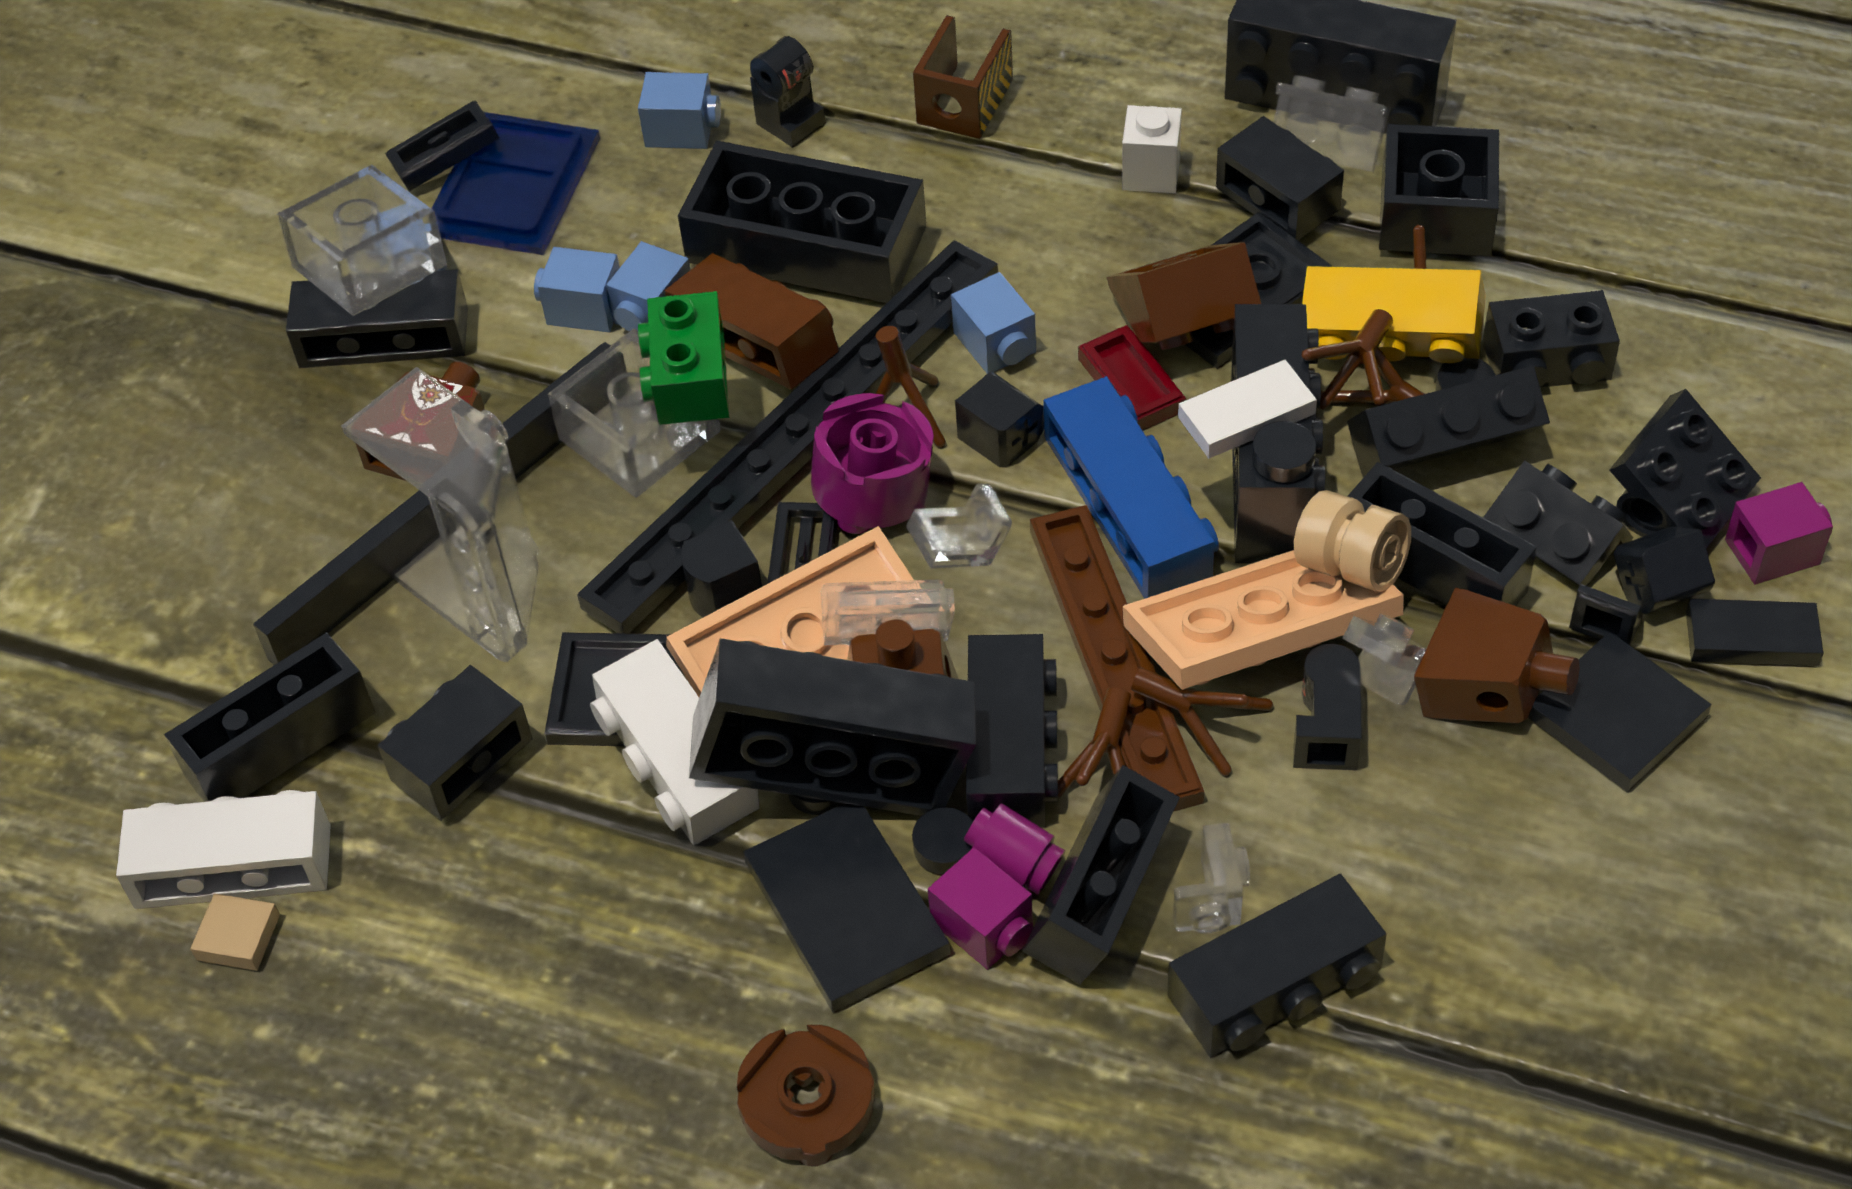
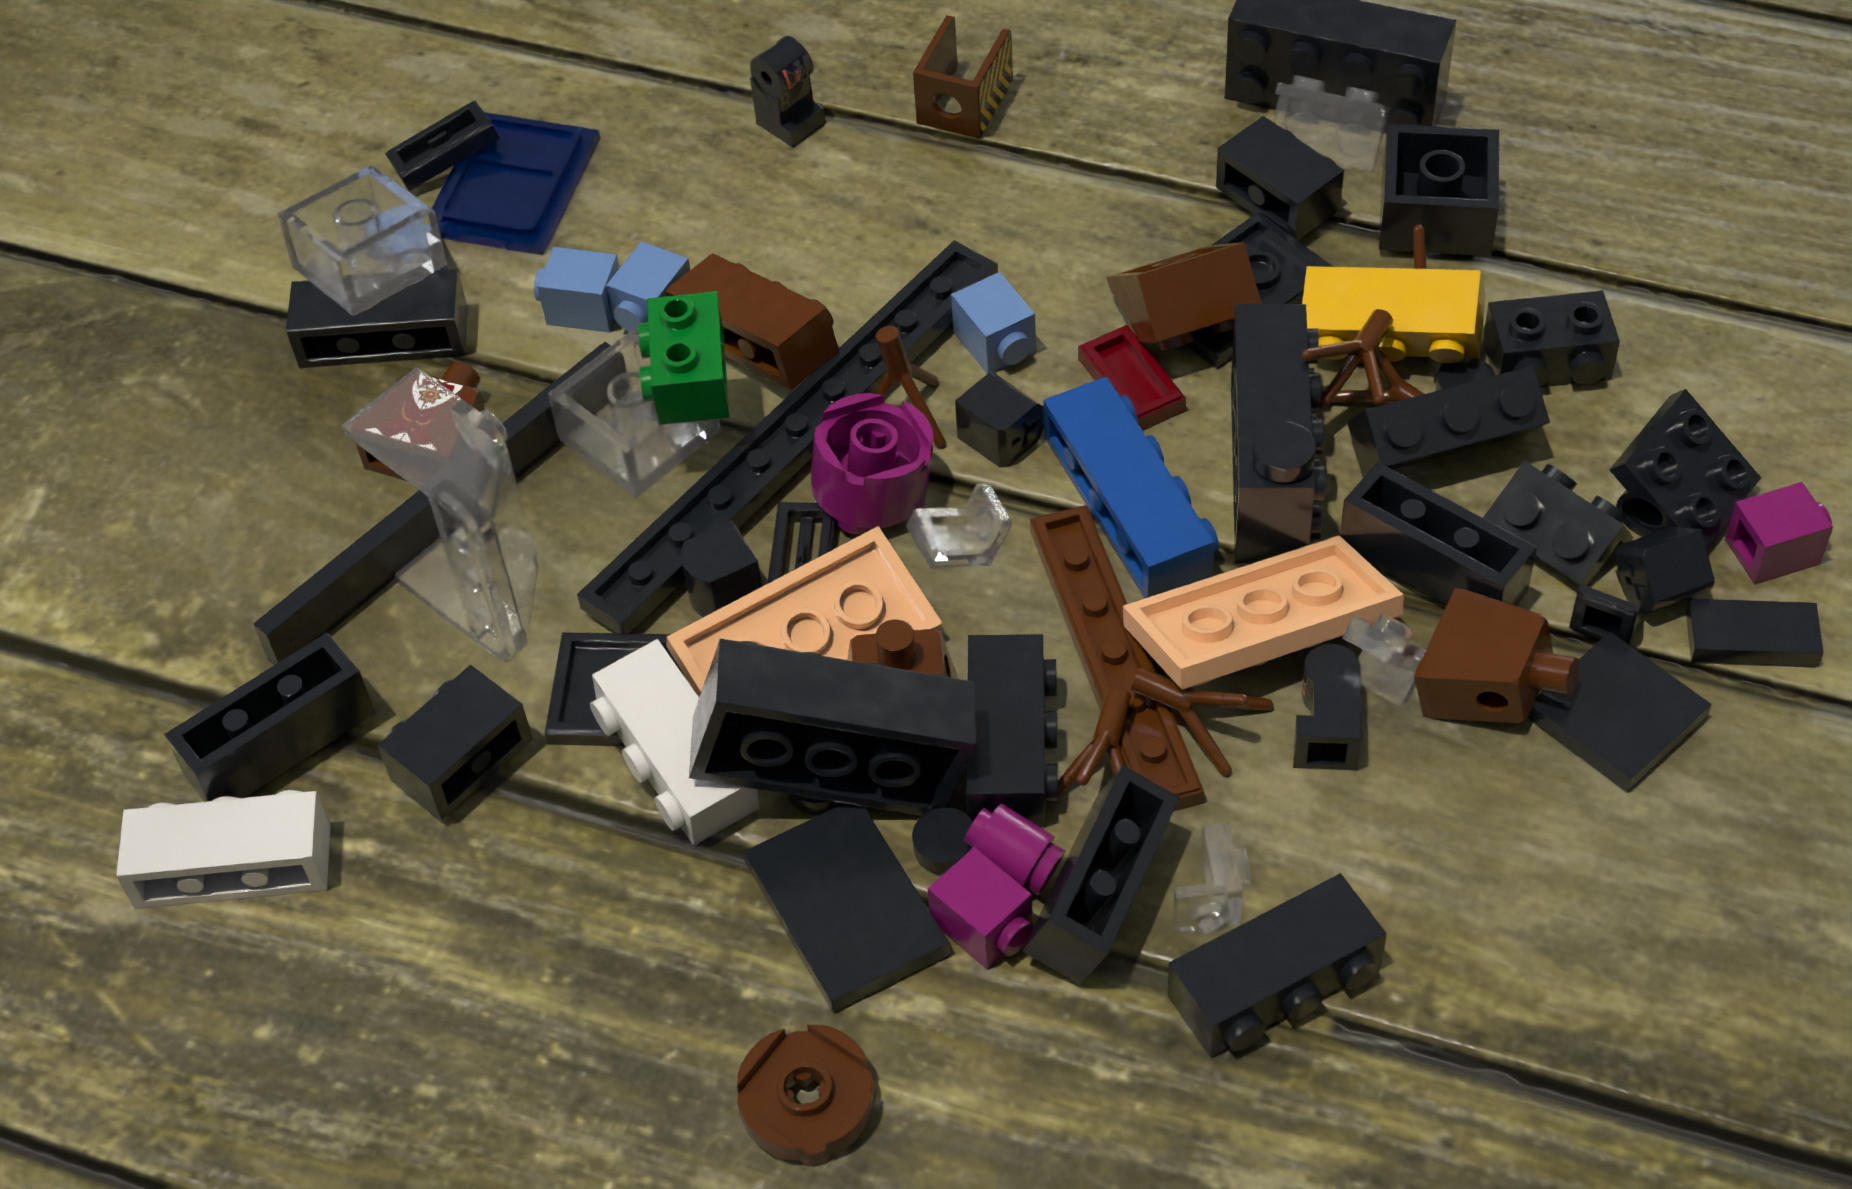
tan tile [190,893,280,971] -> none
medium blue brick [638,72,721,149] -> none
black brick [678,140,927,303] -> none
clear bracket [820,580,955,645] -> none
white brick [1122,105,1182,194] -> none
white tile [1178,360,1317,459] -> none
tan wheel [1294,490,1411,592] -> none

